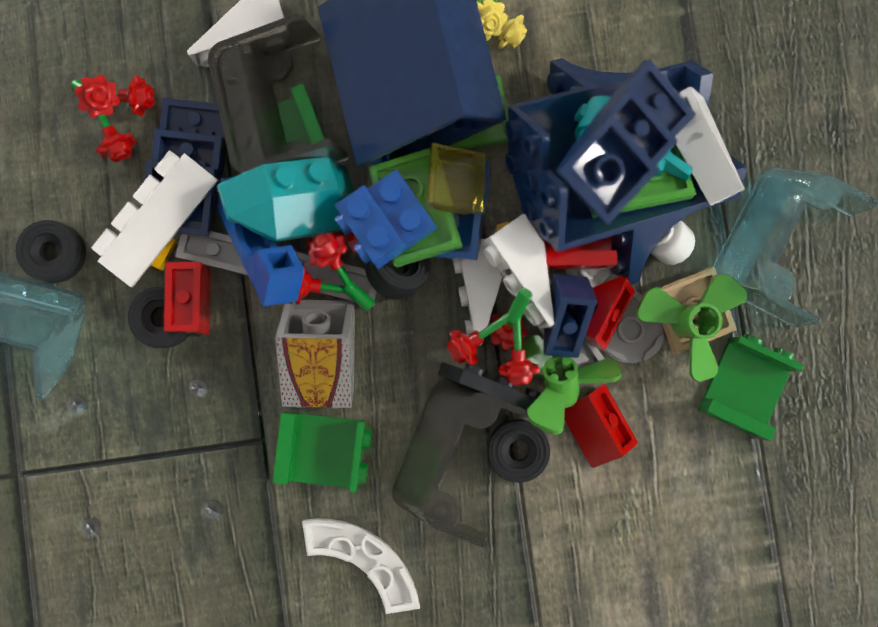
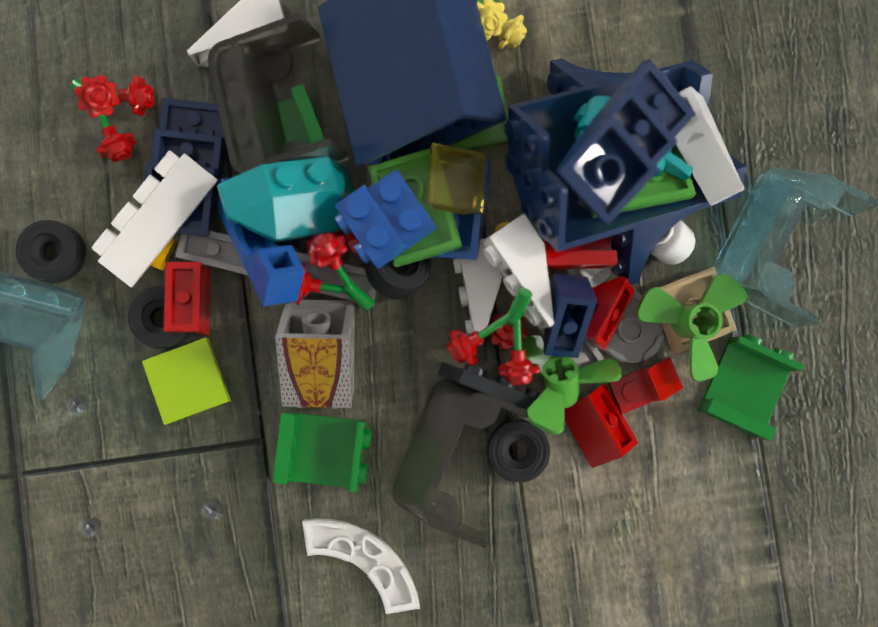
none -> lime tile [142,338,231,425]
none -> red slope [607,357,683,414]

